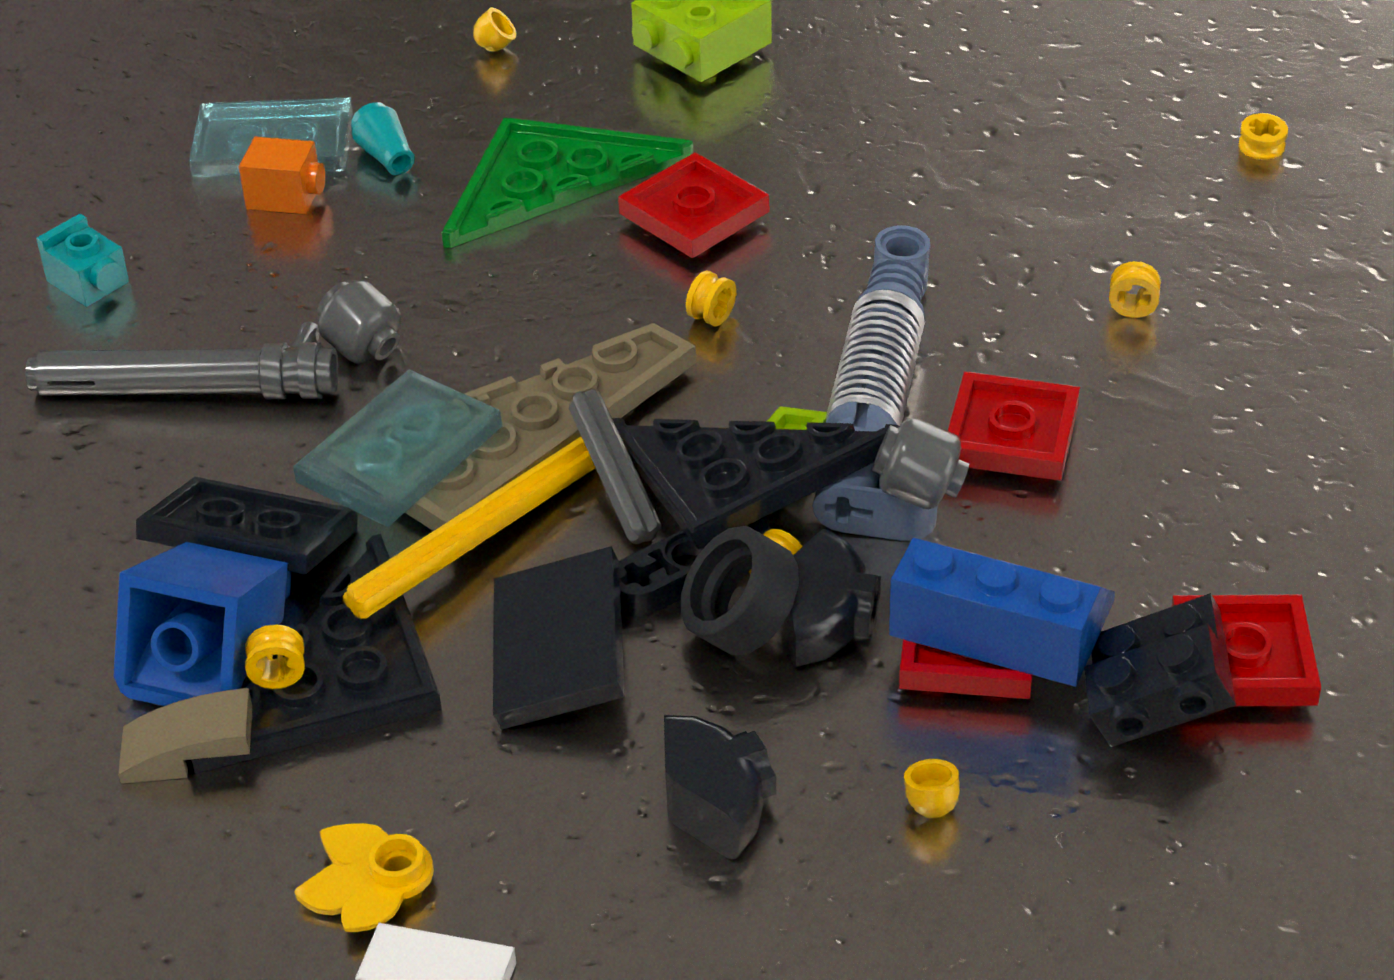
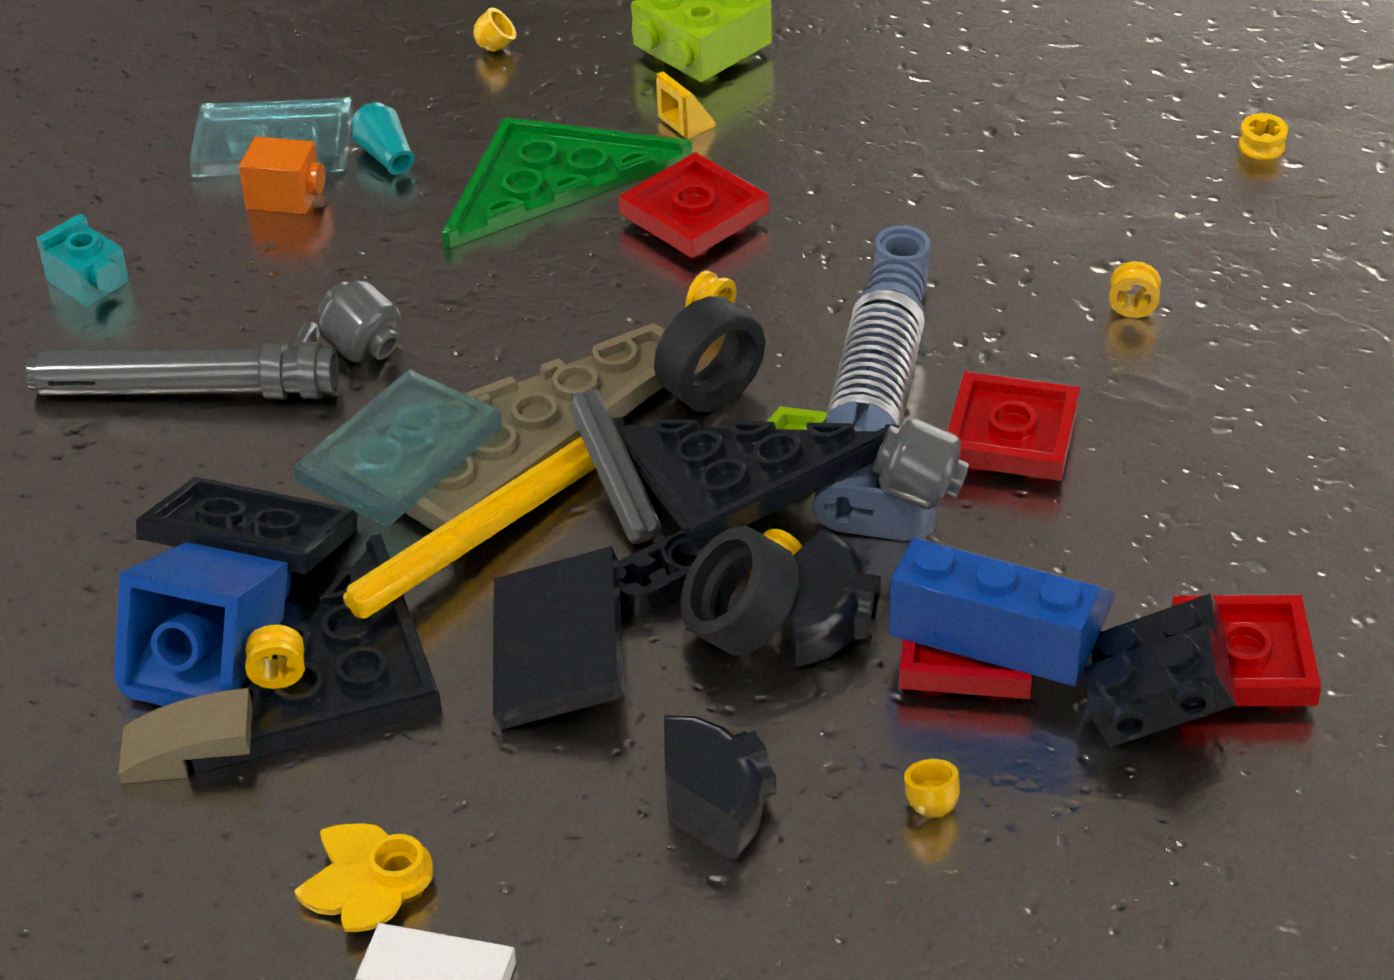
none -> black tyre [654,296,766,412]
none -> yellow slope [656,71,716,139]

